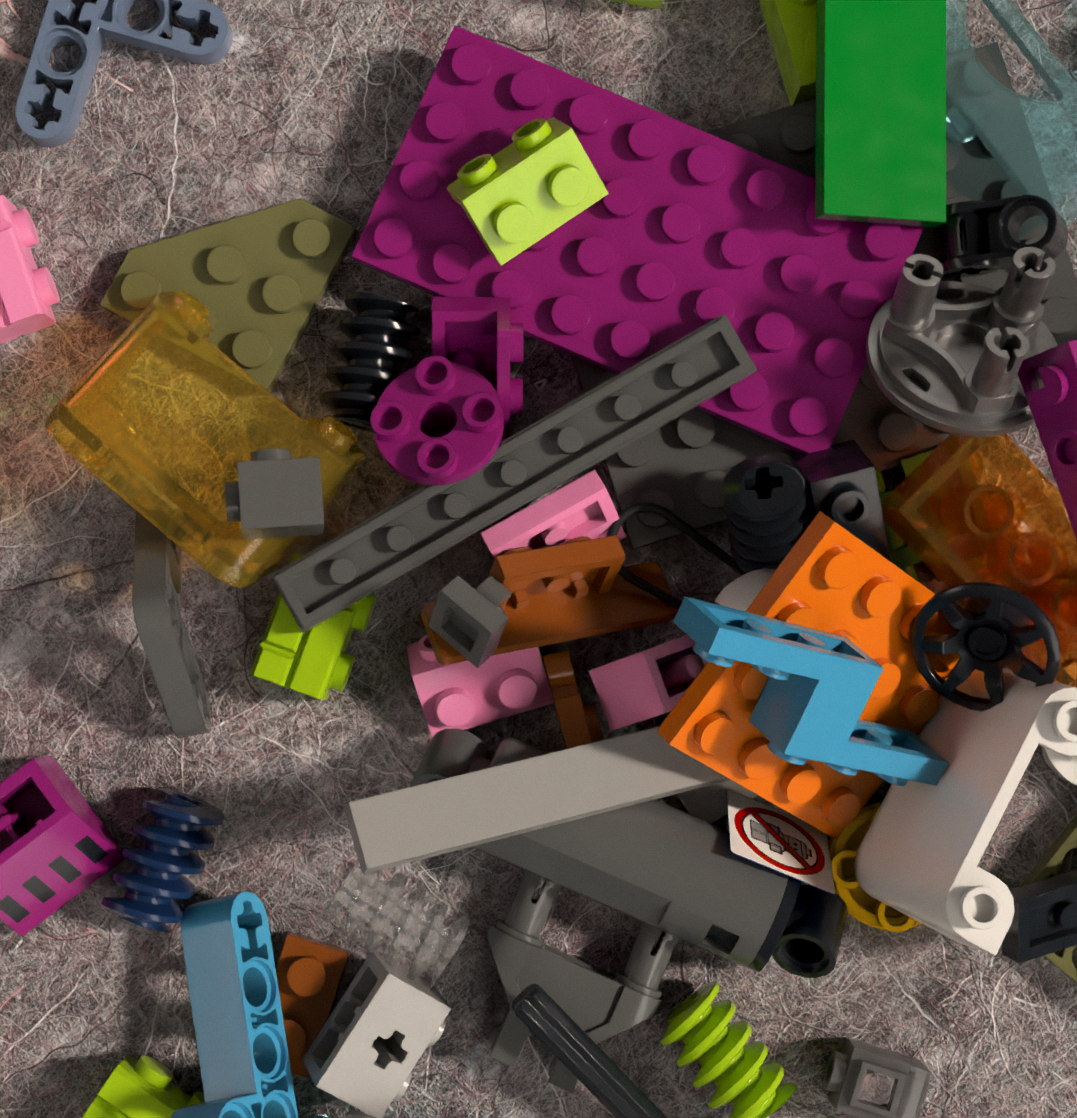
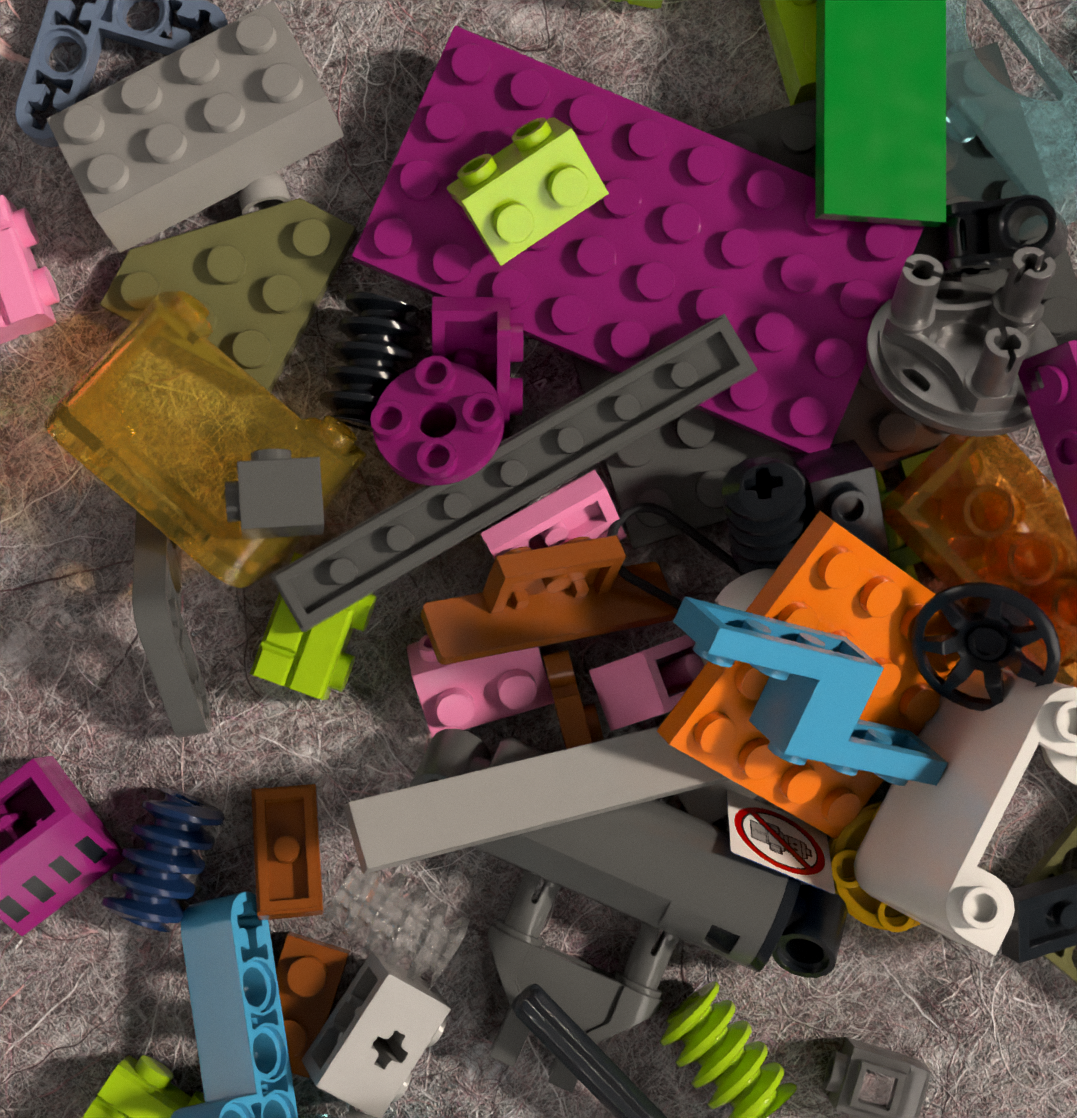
dark grey tile [428,575,512,668] -> none
none -> light grey brick [46,1,344,253]
none -> light grey hinge [238,172,291,215]
none -> dark orange plate [251,784,324,921]

